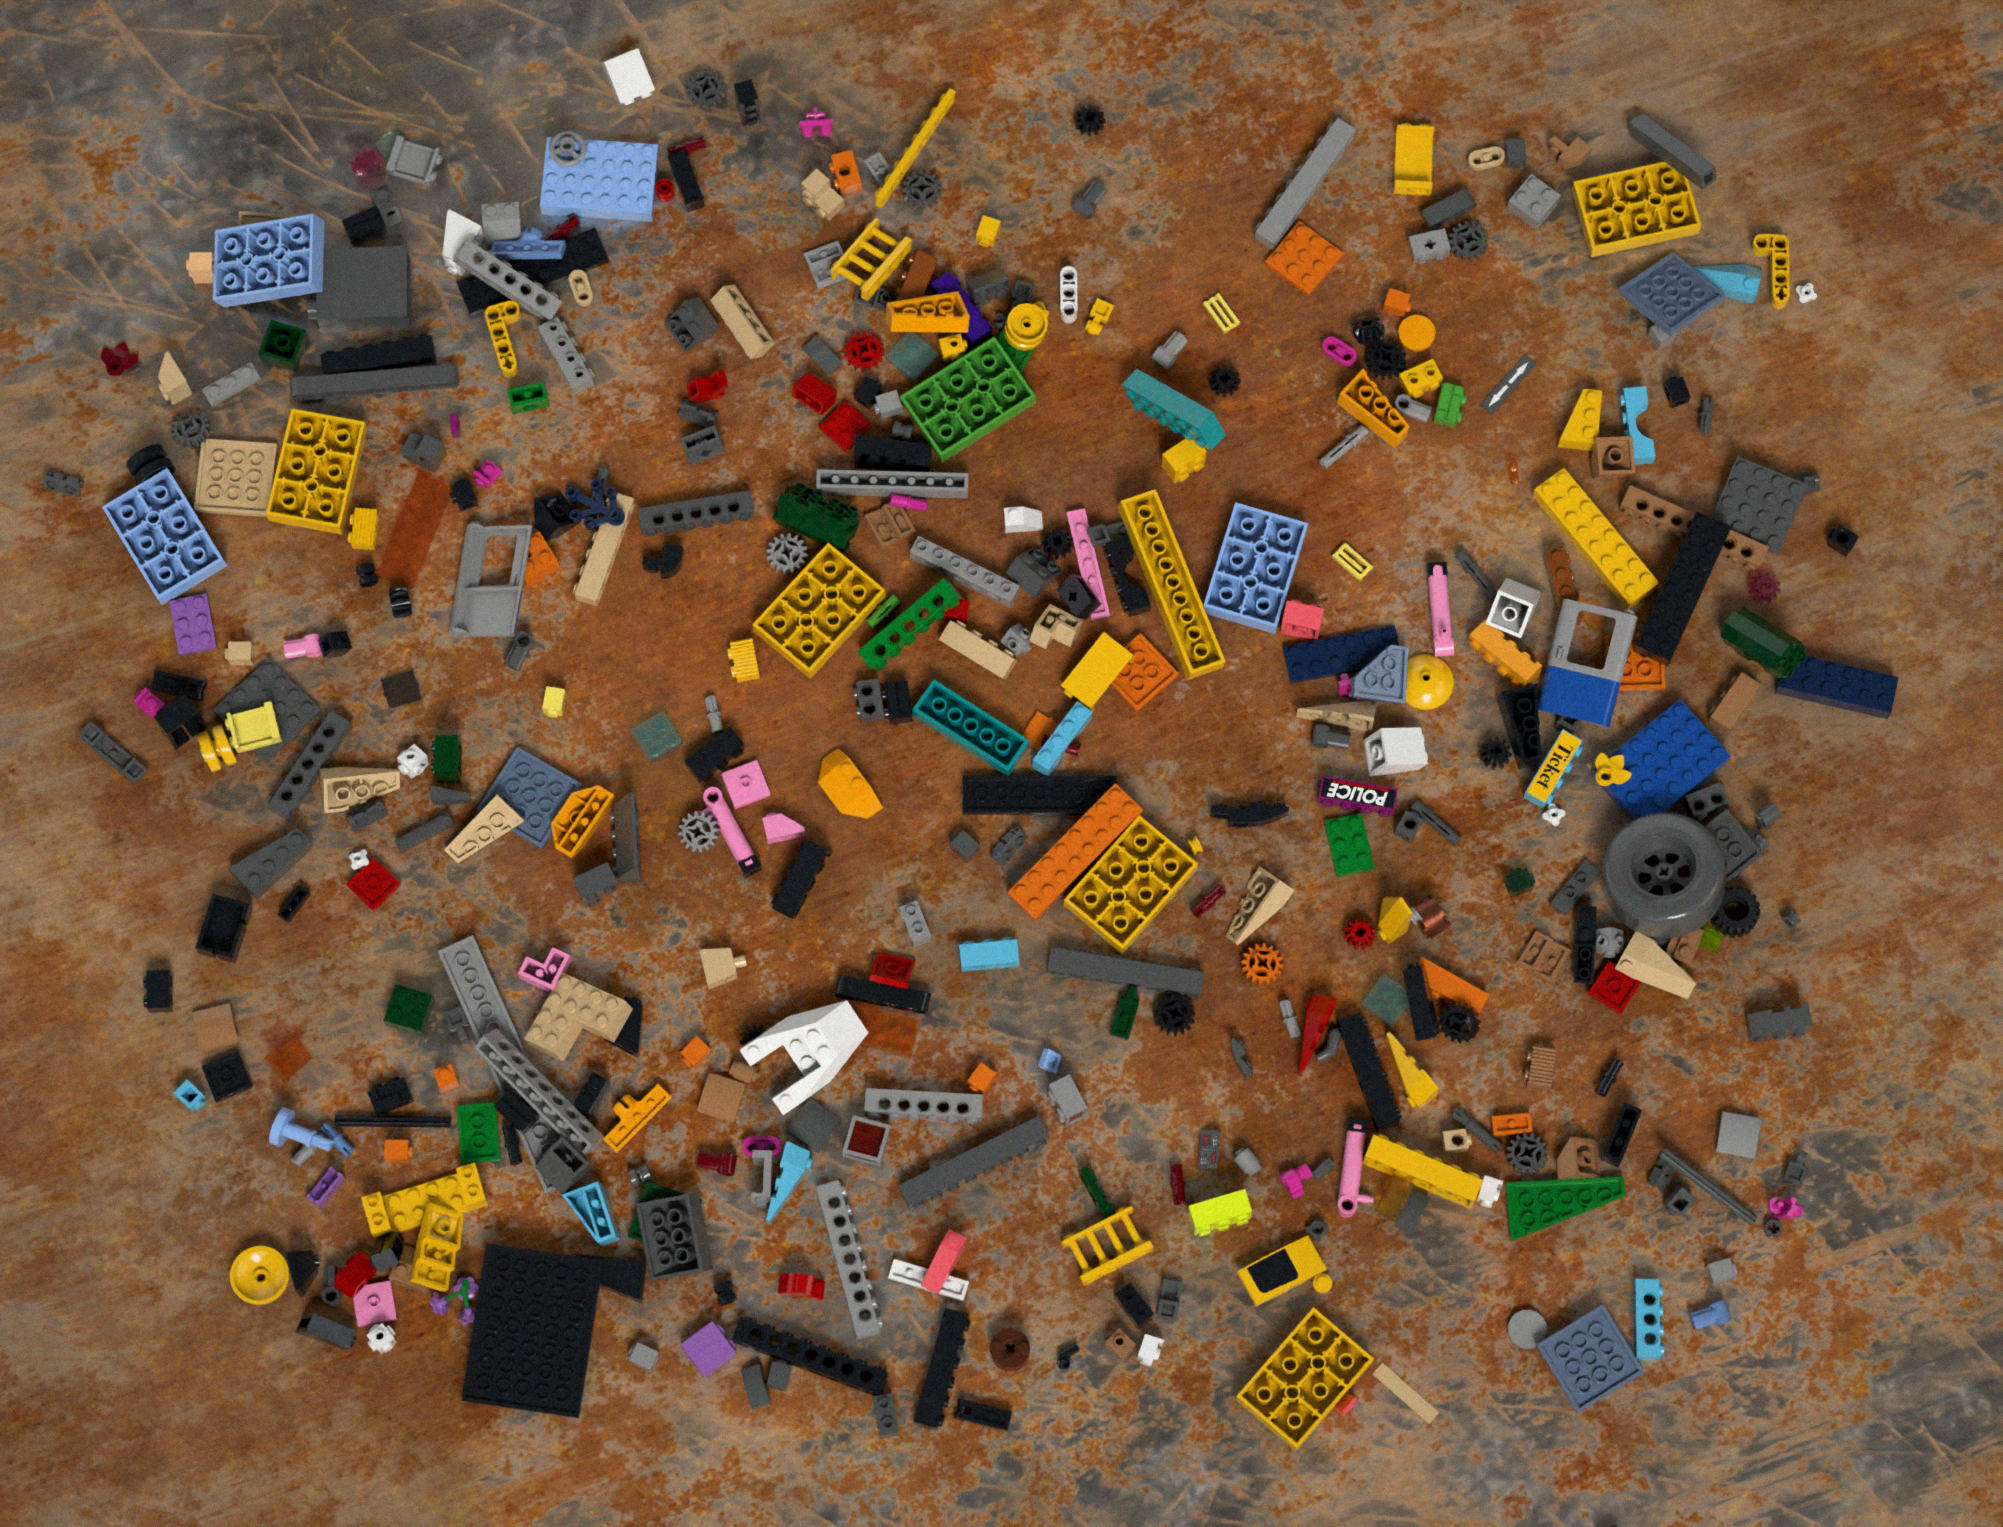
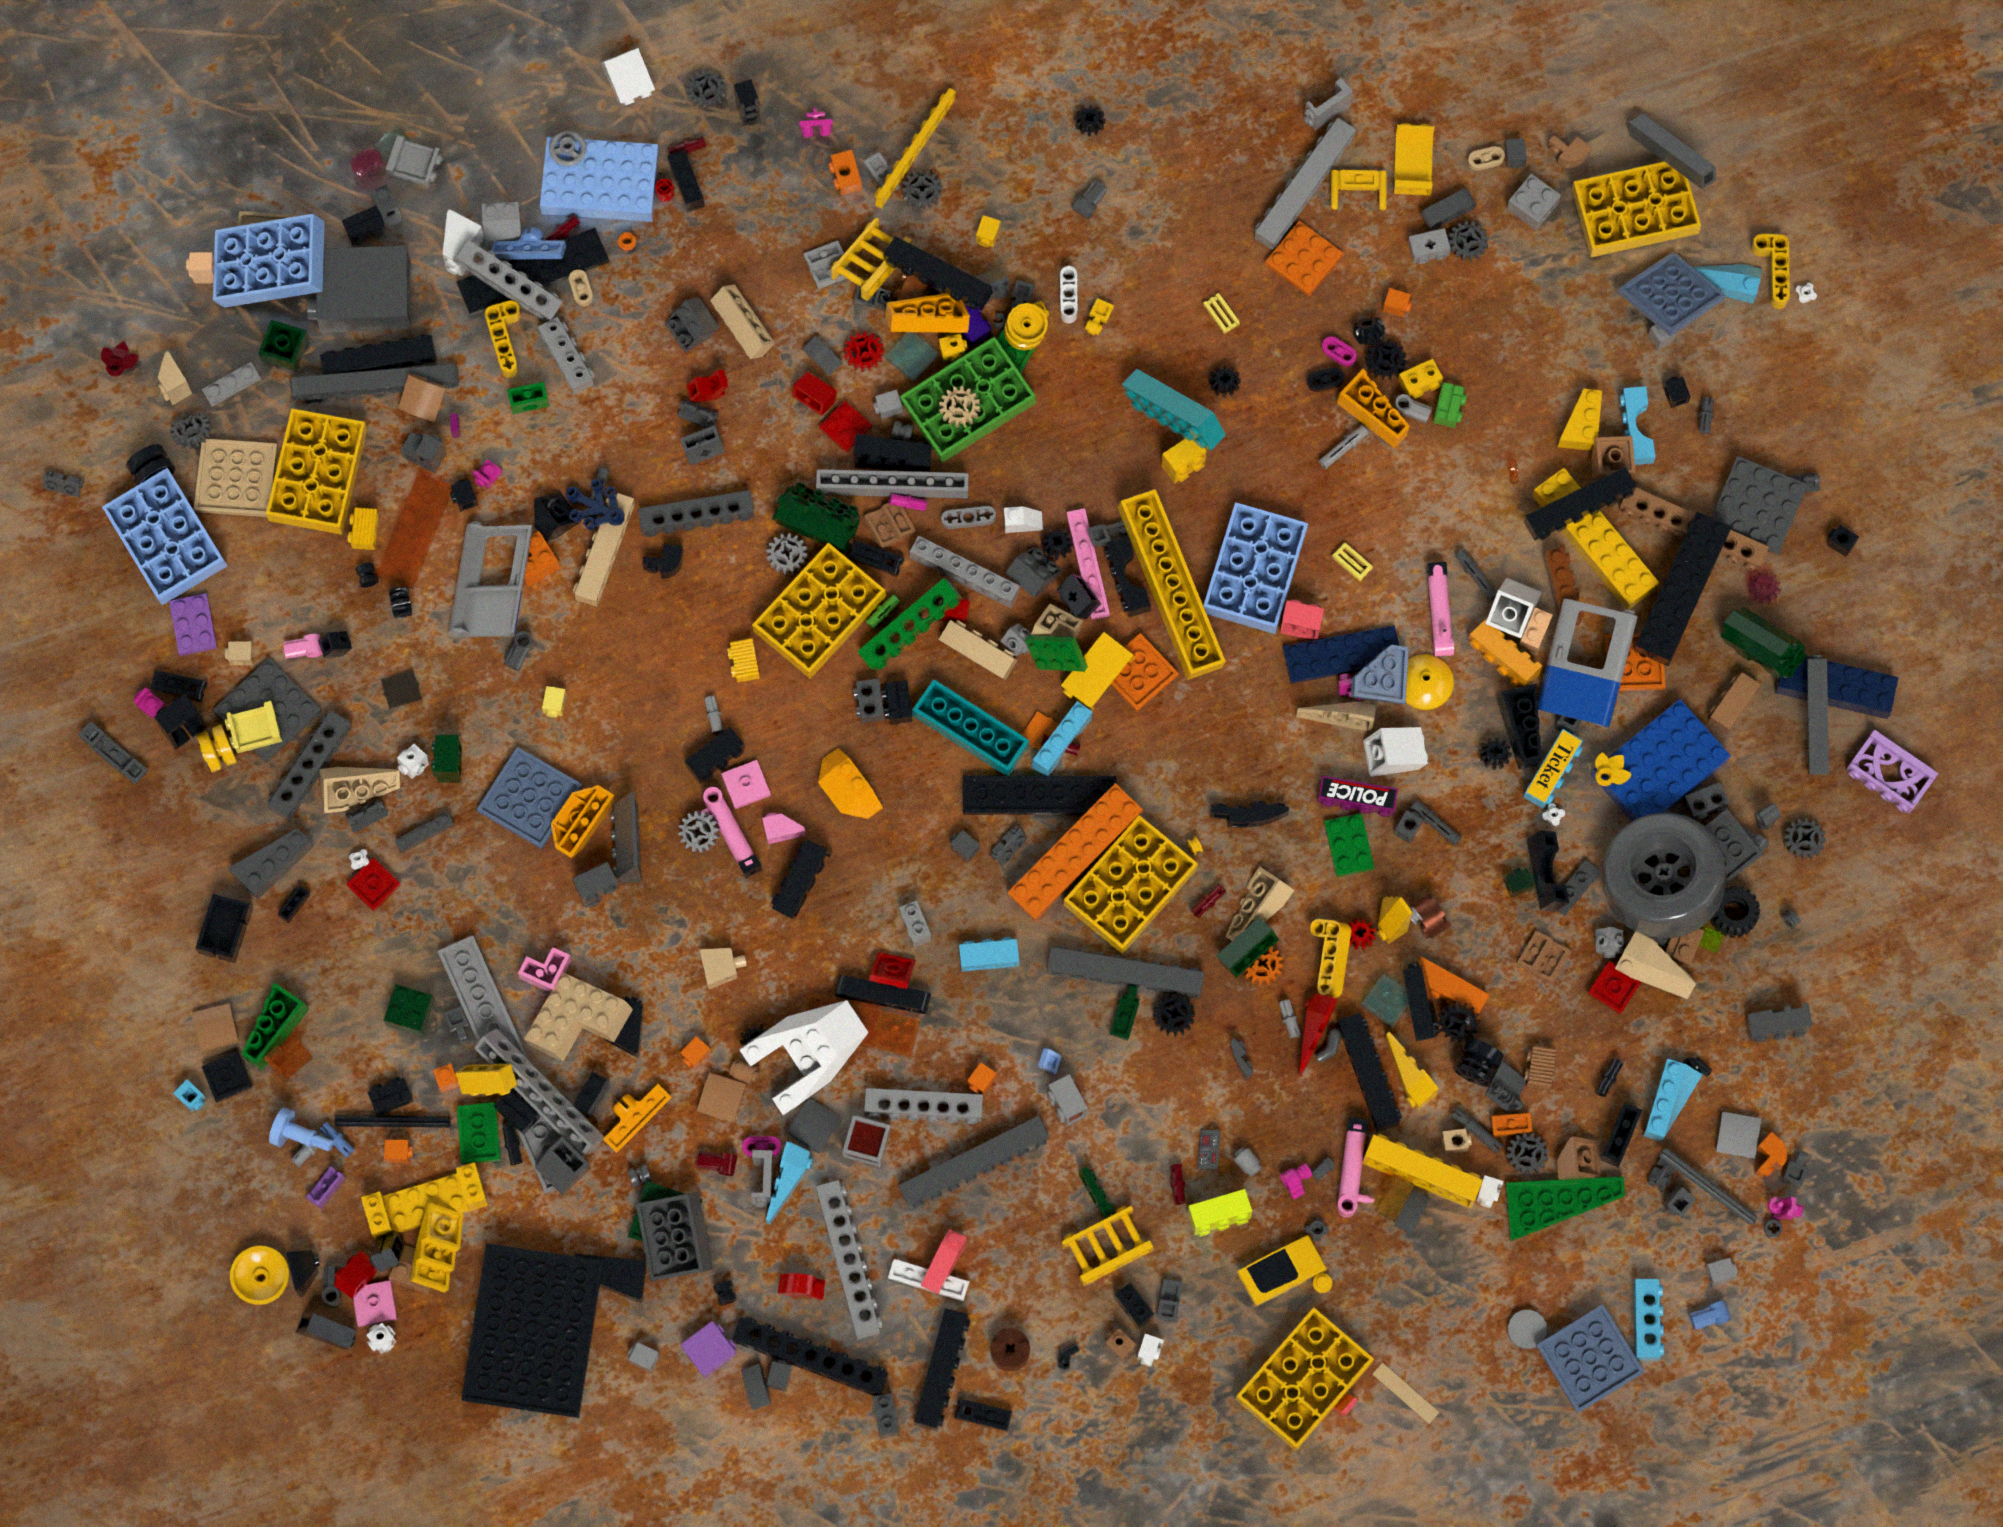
black brick [143,970,173,1013] -> none
medium lavender plant [429,1277,479,1324] -> none
dark grey slope [431,786,471,805] -> none
tan wing [444,794,525,863] -> none
medium azure wedge [562,1181,621,1246] -> none
clear light blue plate [630,711,683,763] -> none
tan brick [801,168,845,221] -> none
black brick [854,376,883,410] -> none
light grey piece [1152,331,1188,370] -> none
dark grey piece [1312,725,1351,749] -> none
light orange tile [1398,315,1436,352] -> none
dark grey sticker [1480,355,1537,414] -> none
black slope [1573,905,1597,984] -> none
none -> green wedge [241,982,309,1071]
none -> medium nougat slope [398,373,445,422]
none -> yellow brick [455,1064,517,1096]
none -> orange plate [618,232,637,251]
none -> black plate [848,540,905,577]
none -> black brick [883,236,993,311]
none -> tan gear [939,386,980,428]
none -> light grey beam [941,506,996,529]
none -> green plate [1025,635,1088,672]
none -> dark green brick [1216,918,1279,978]
none -> light grey panel [1304,78,1353,131]
none -> black plate [1307,368,1344,392]
none -> yellow beam [1310,919,1351,998]
none -> yellow plate [1331,170,1387,211]
none -> black wheel [1453,1038,1504,1087]
none -> dark grey hinge [1485,1061,1526,1114]
none -> light nougat brick [1519,608,1553,655]
none -> black brick [1524,467,1636,541]
none -> black arch [1527,830,1569,912]
none -> medium azure wedge [1643,1058,1703,1142]
none -> black arm [1683,1058,1712,1077]
none -> orange brick [1755,1132,1787,1179]
none -> dark grey gear [1783,818,1826,860]
none -> dark grey brick [1806,655,1829,774]
none -> lavender fence [1846,730,1938,814]

